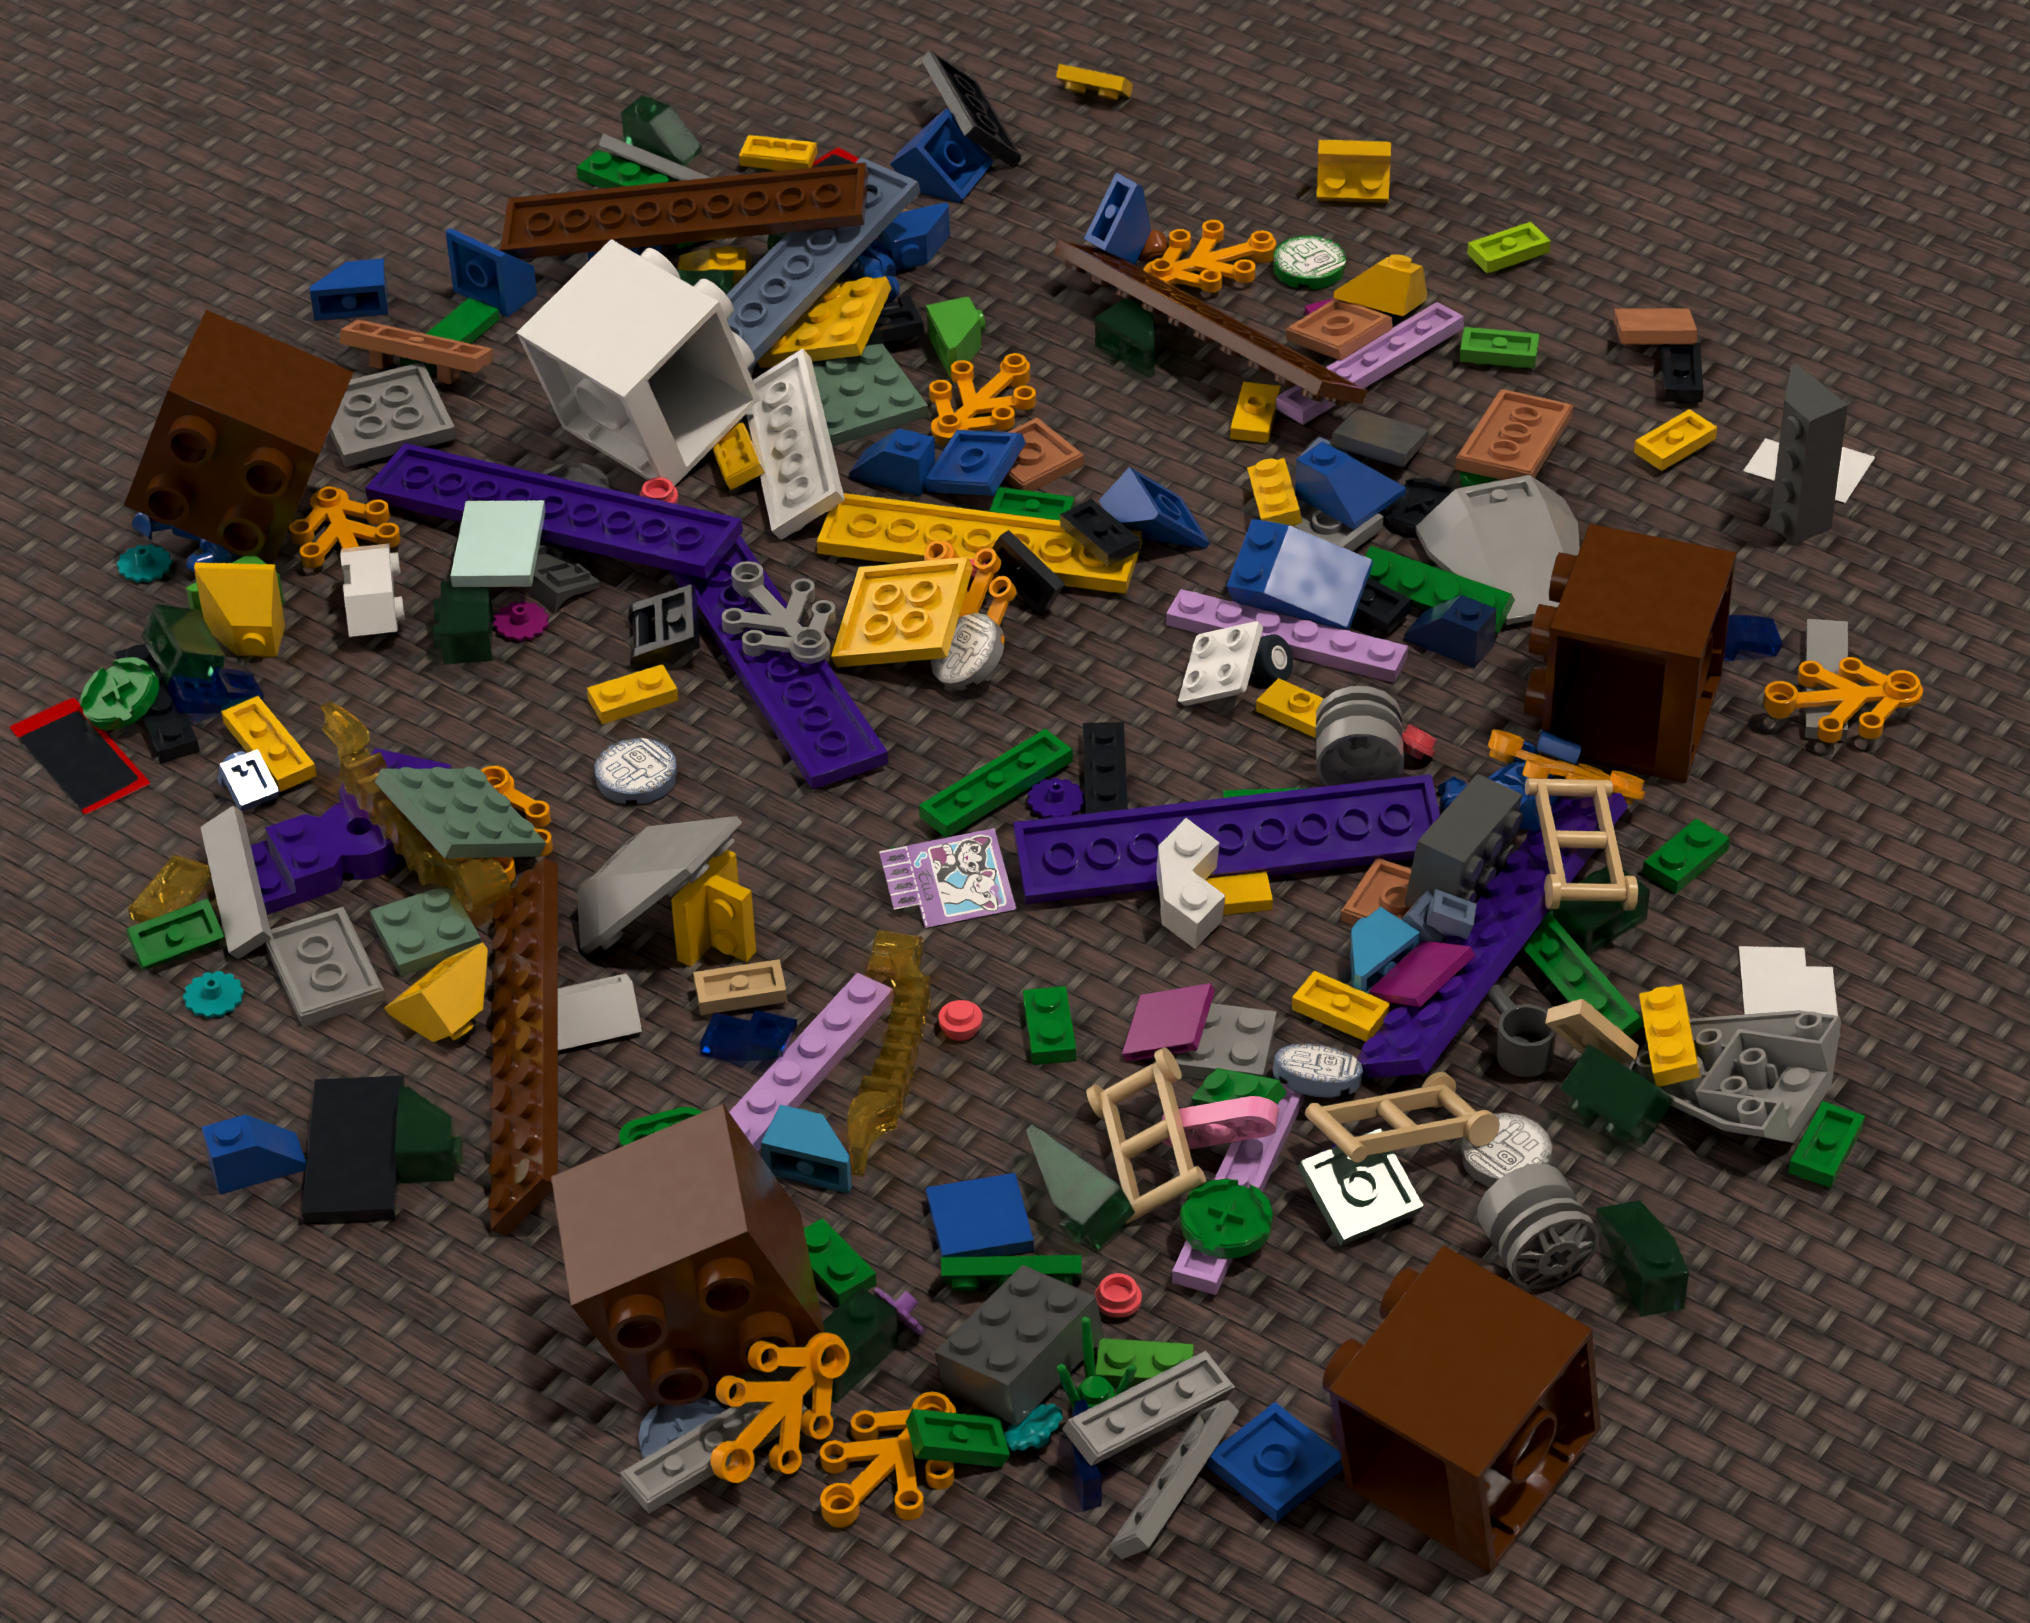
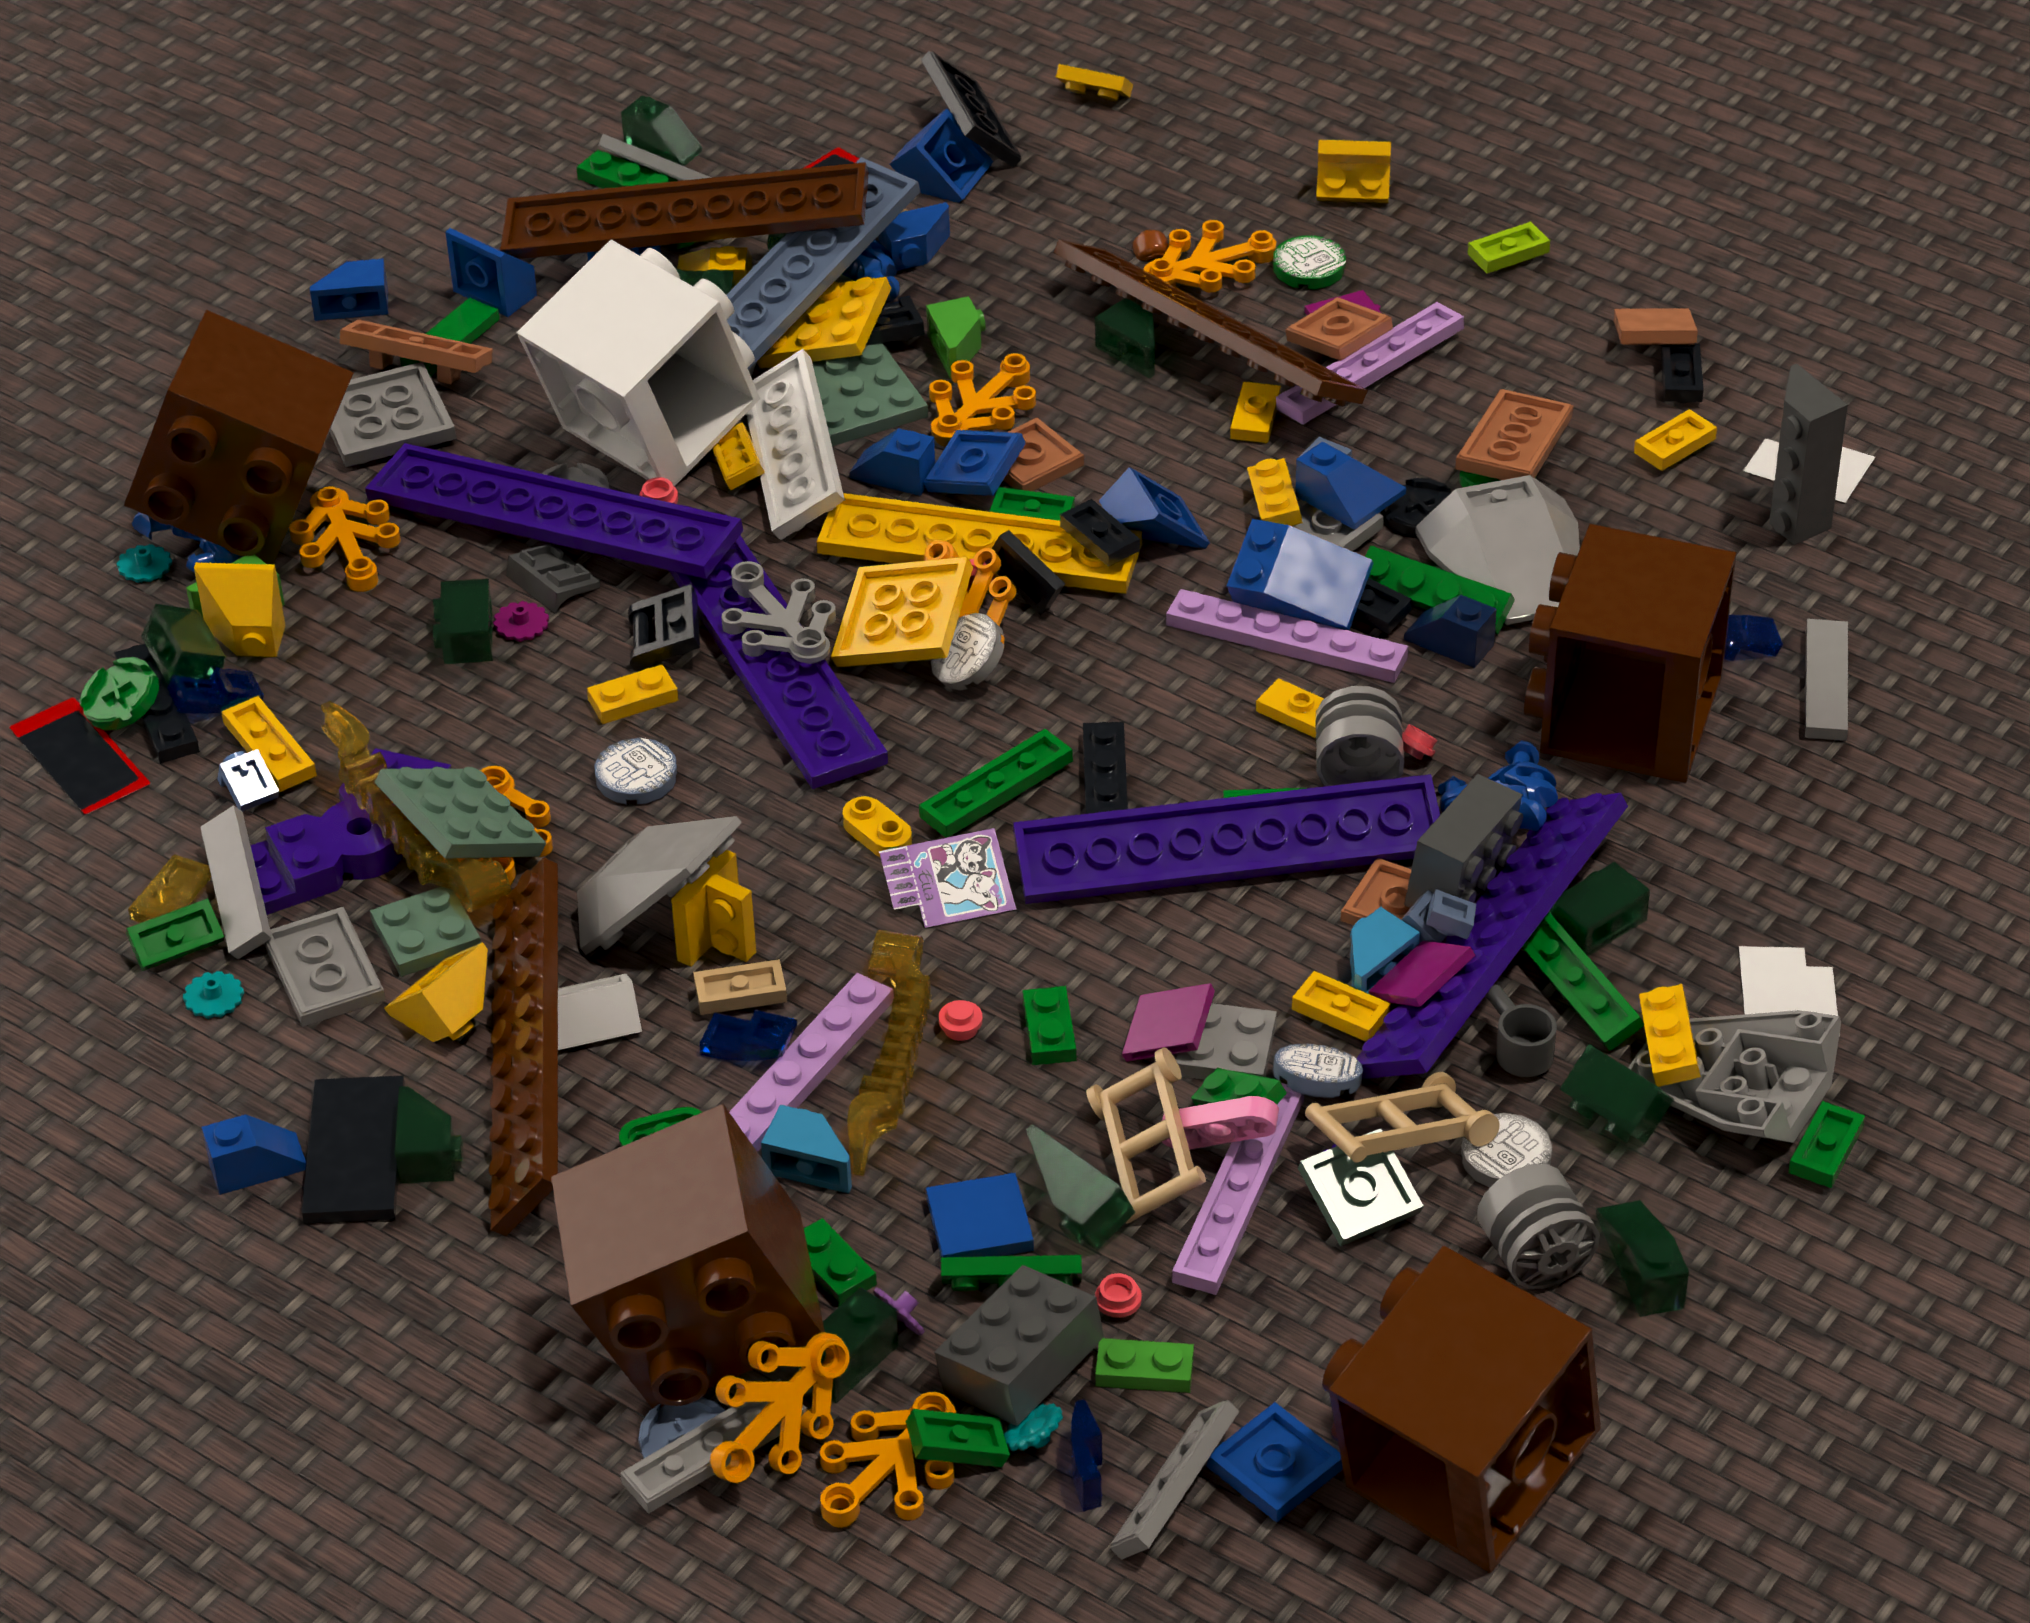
white brick [340,543,405,637] -> none
light aqua tile [450,500,546,587] -> none
yellow plate [739,135,817,171] -> none
dark purple piece [1028,778,1085,819] -> none
green plant [1057,1316,1137,1417] -> none
light grey tile [1062,1351,1234,1466] -> none
blue slope [1084,172,1151,264] -> none
white brick [1156,818,1225,949] -> none
white plate [1178,621,1293,706] -> none
green tile [1180,1178,1273,1259] -> none
yellow tile [1205,871,1273,915] -> none
dark grey tile [1331,409,1429,468] -> none
yellow slope [1333,254,1427,316] -> none
bright green plate [1460,327,1539,368] -> none
light orange plant [1487,729,1645,805] -> none
tan piece [1525,778,1638,911] -> none
blue tile [1536,730,1581,765] -> none
tan plate [1545,999,1639,1070] -> none
green plate [1642,818,1730,894] -> none
light orange plant [1763,657,1923,743] -> none
none -> yellow plate [843,796,912,857]

